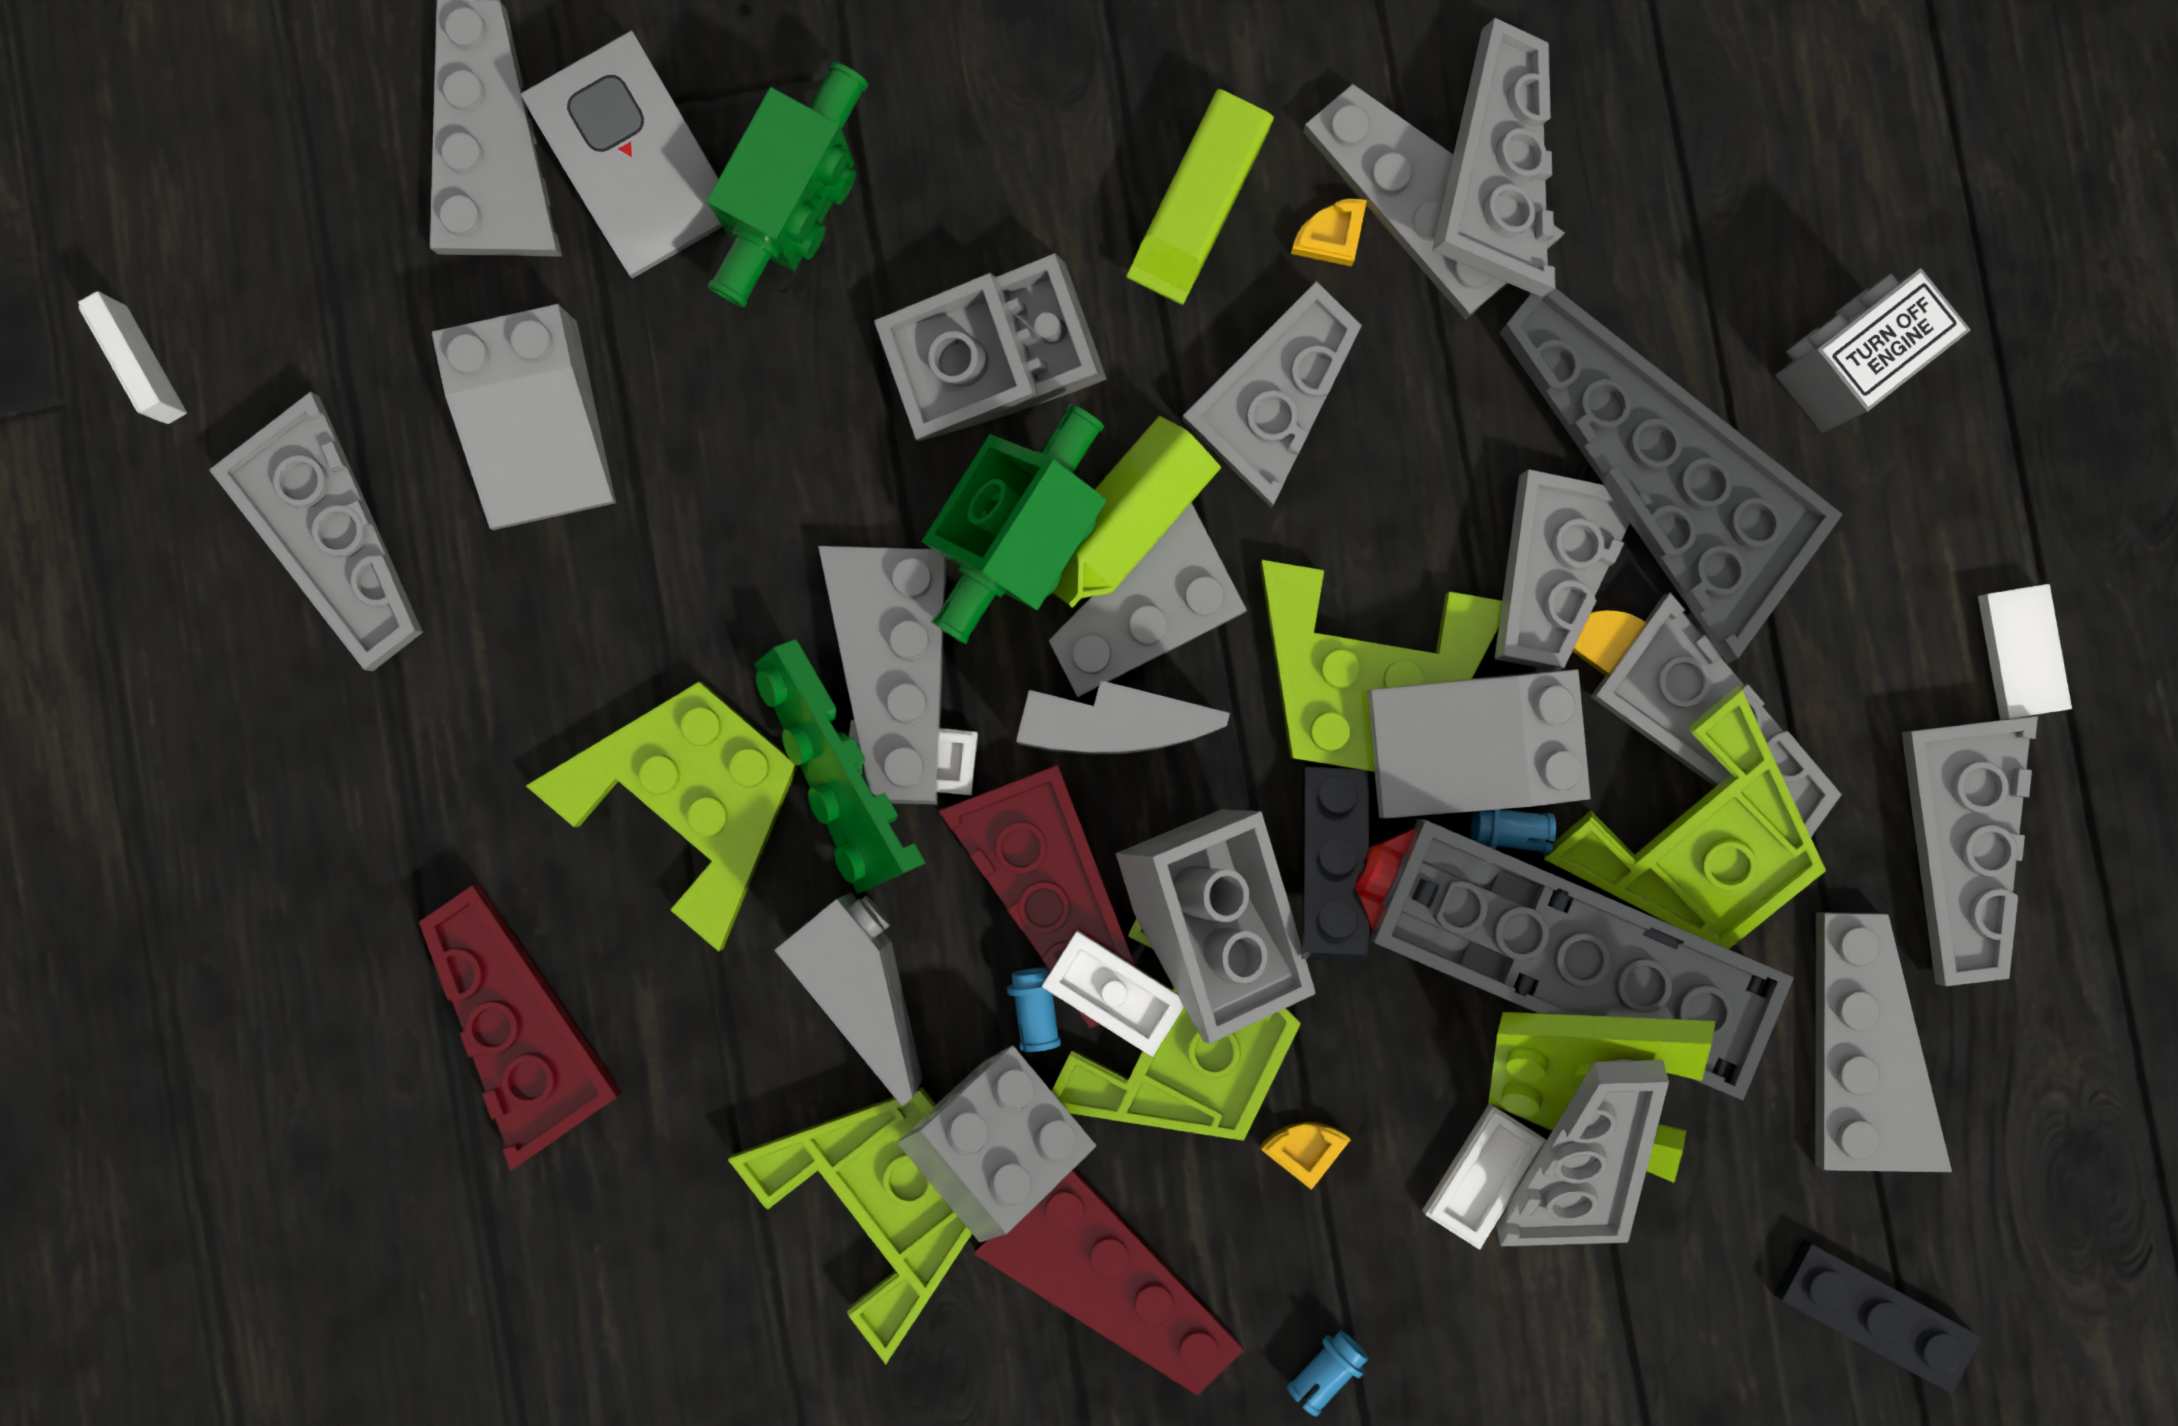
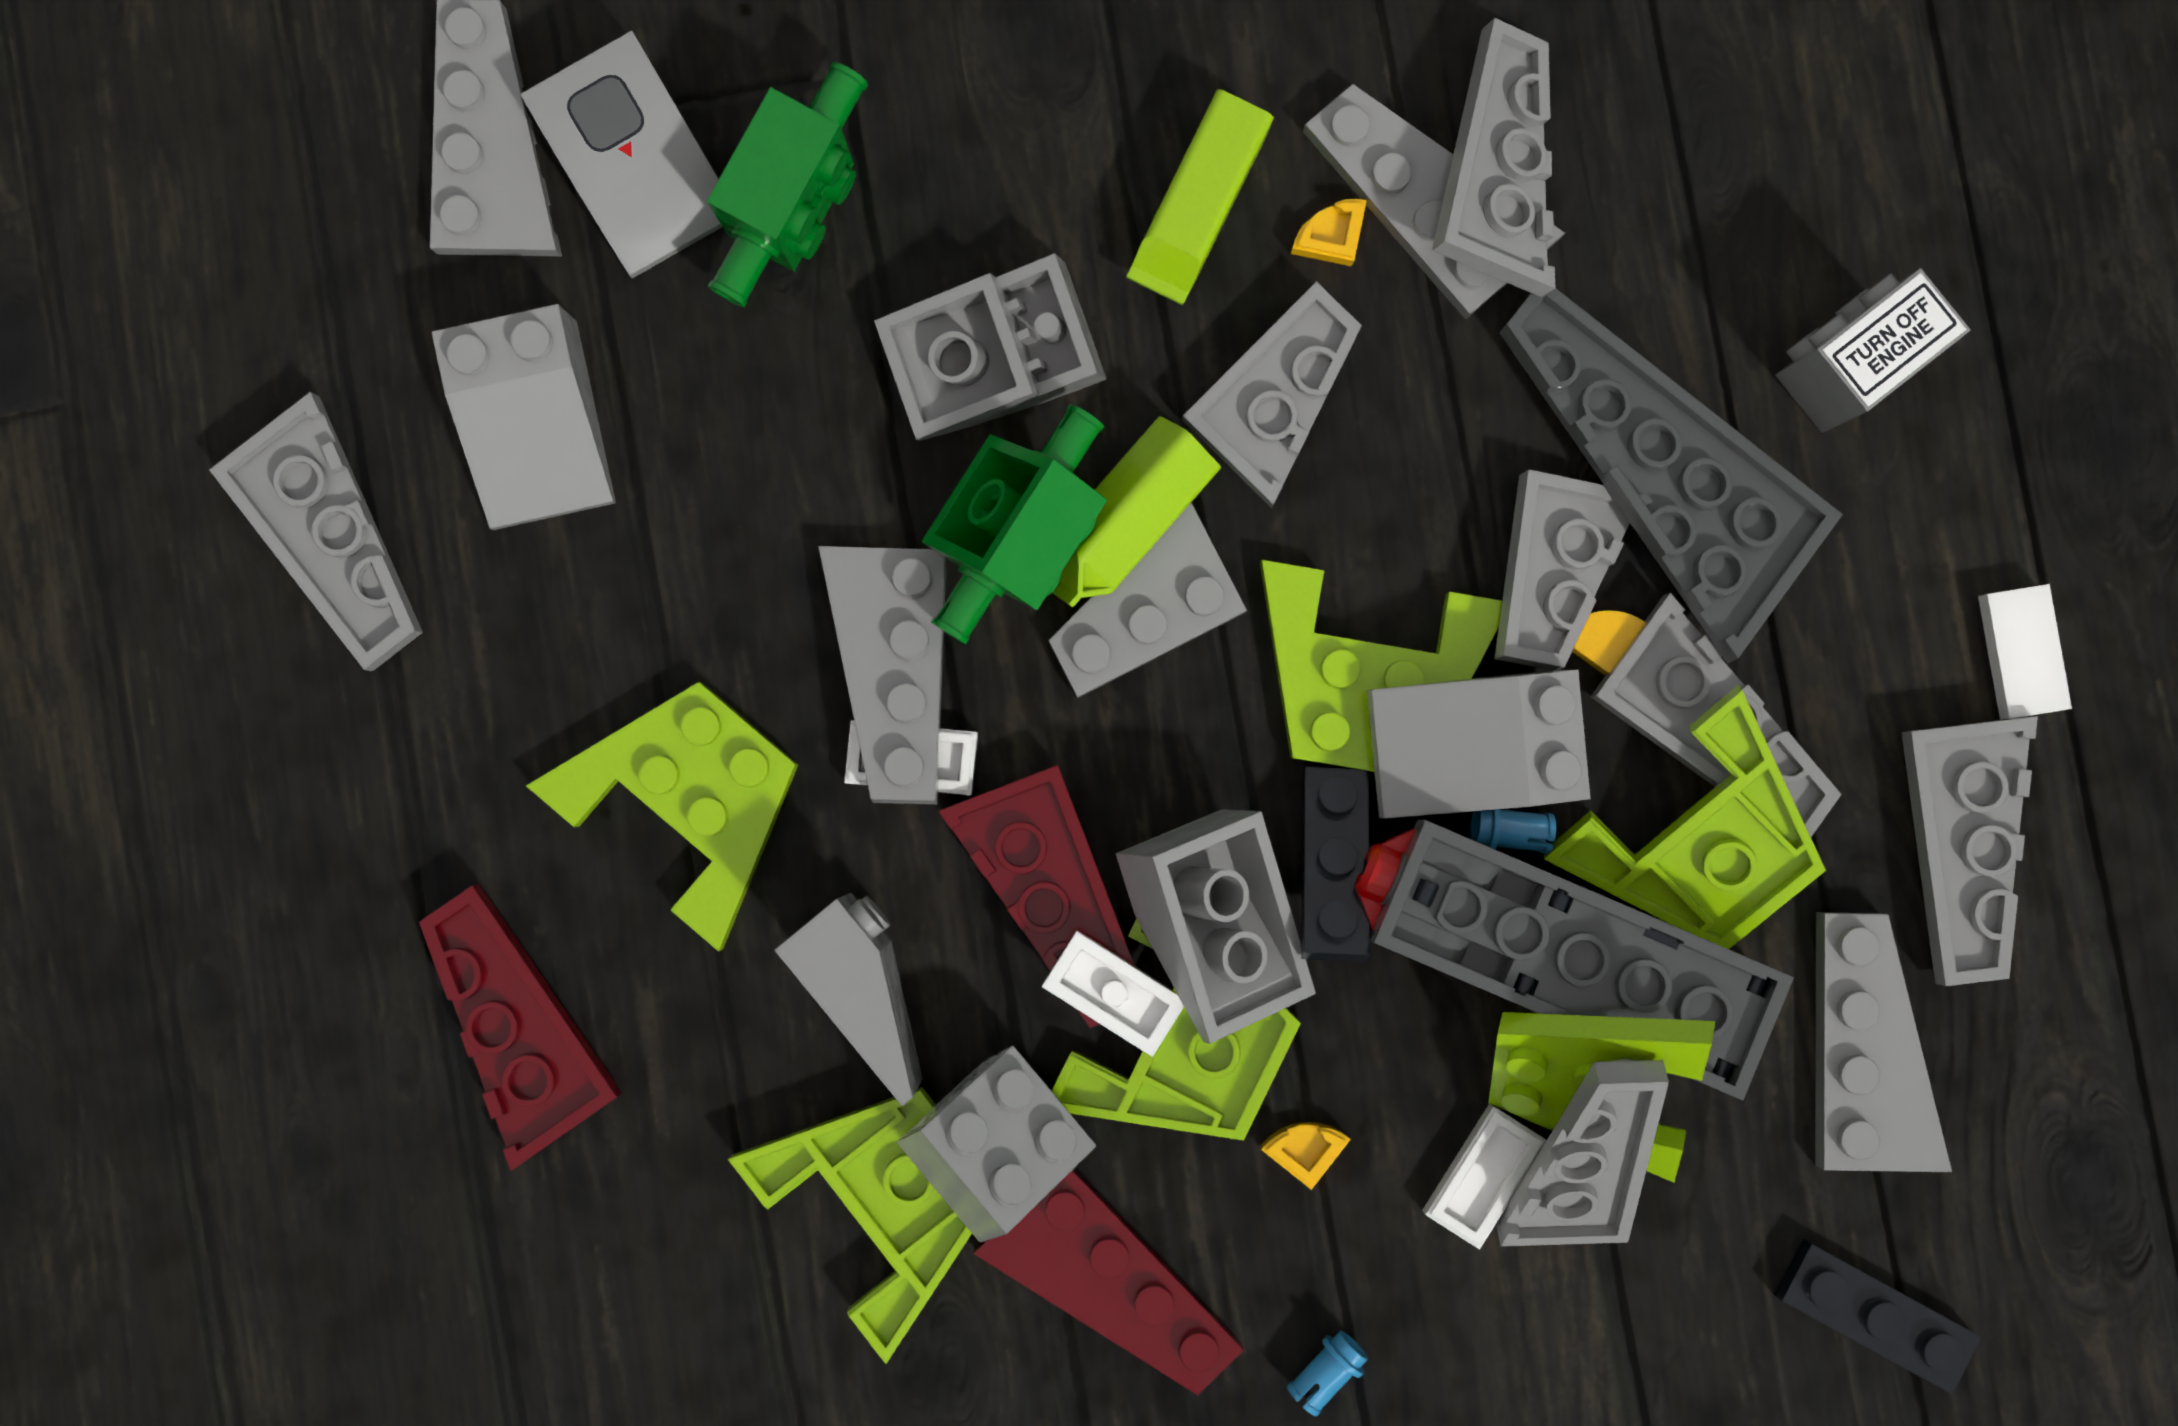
white tile [78,291,187,424] -> none
green wing [754,639,925,894] -> none
dark azure pin [1007,968,1061,1052] -> none
light grey slope [1016,680,1230,754] -> none

